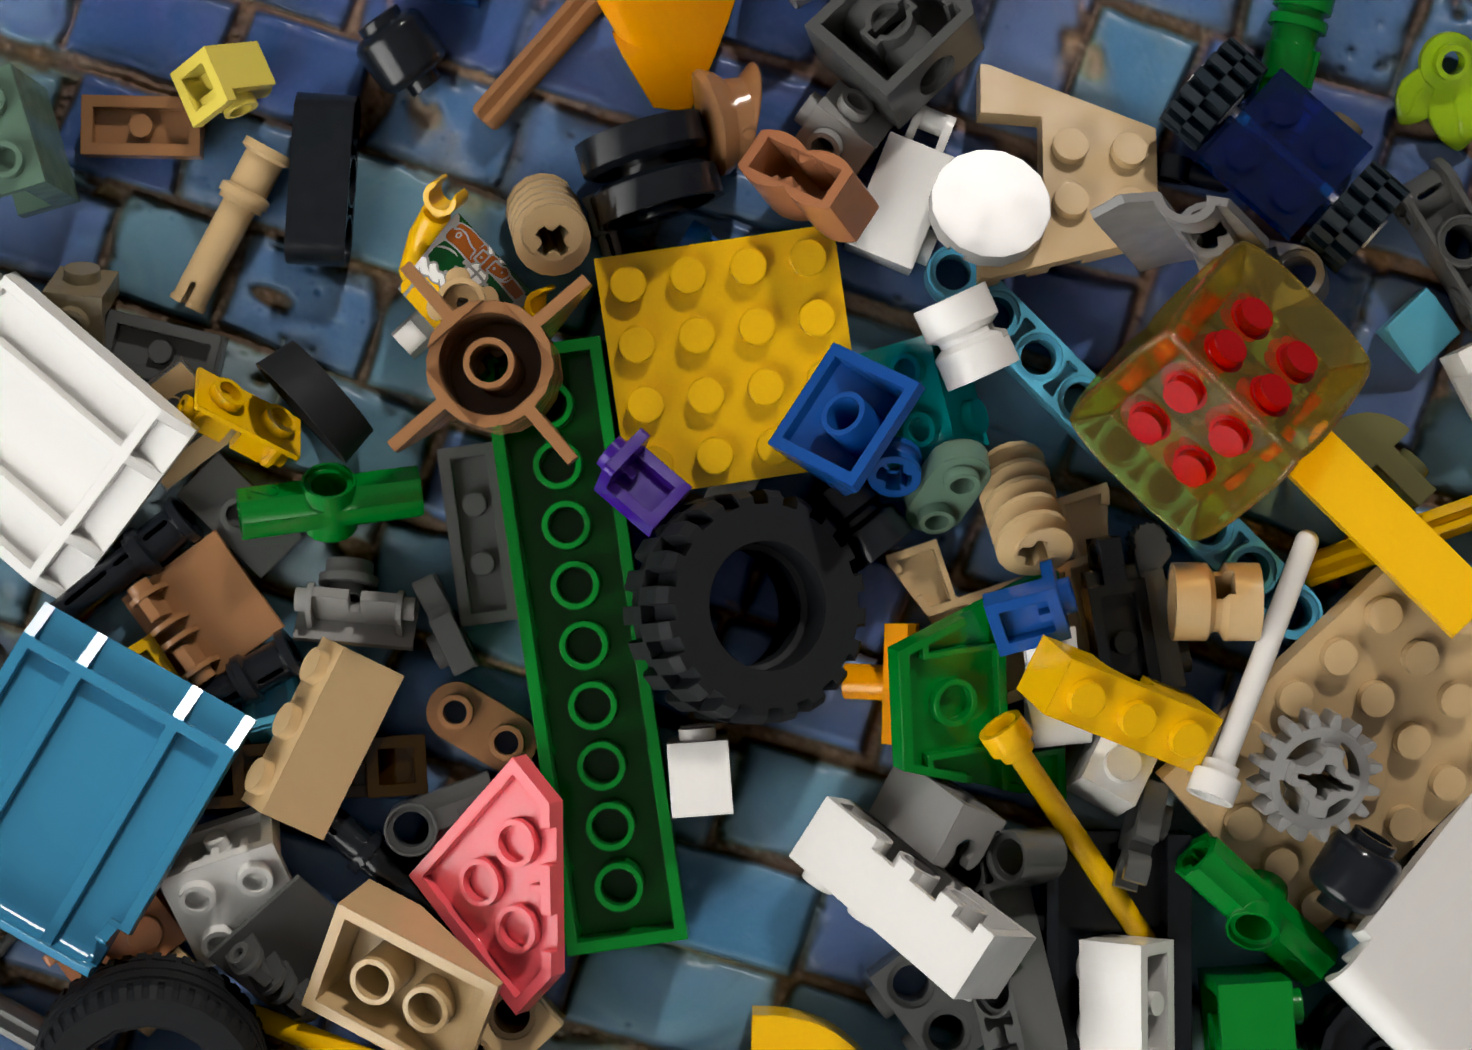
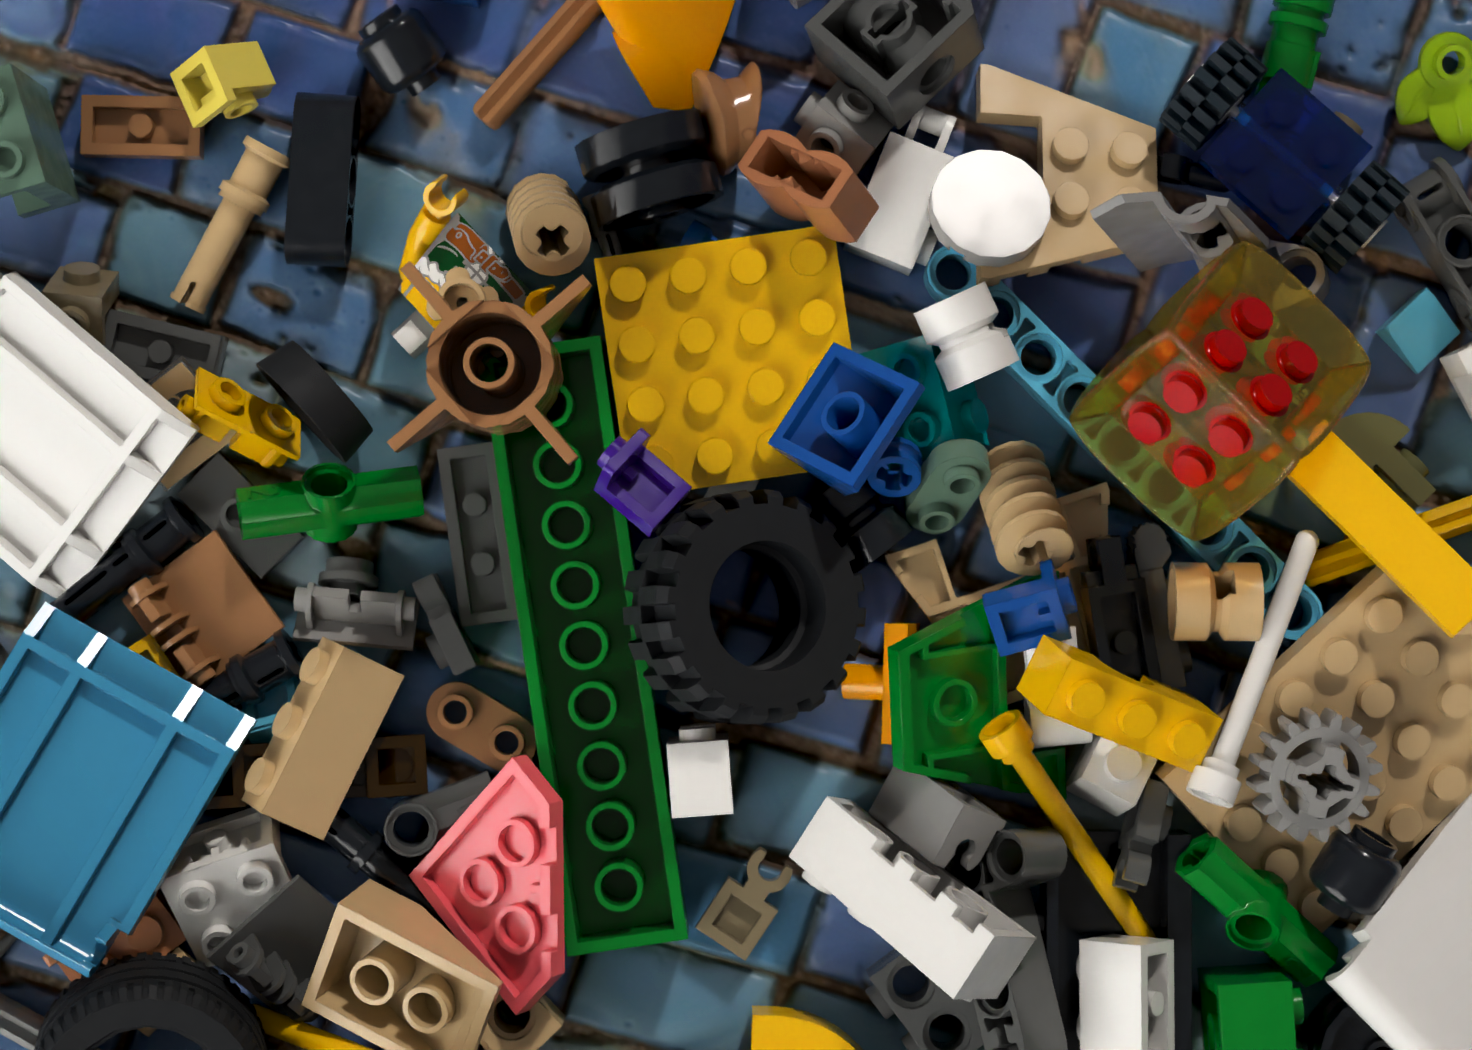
none -> dark tan plate [695,847,793,961]

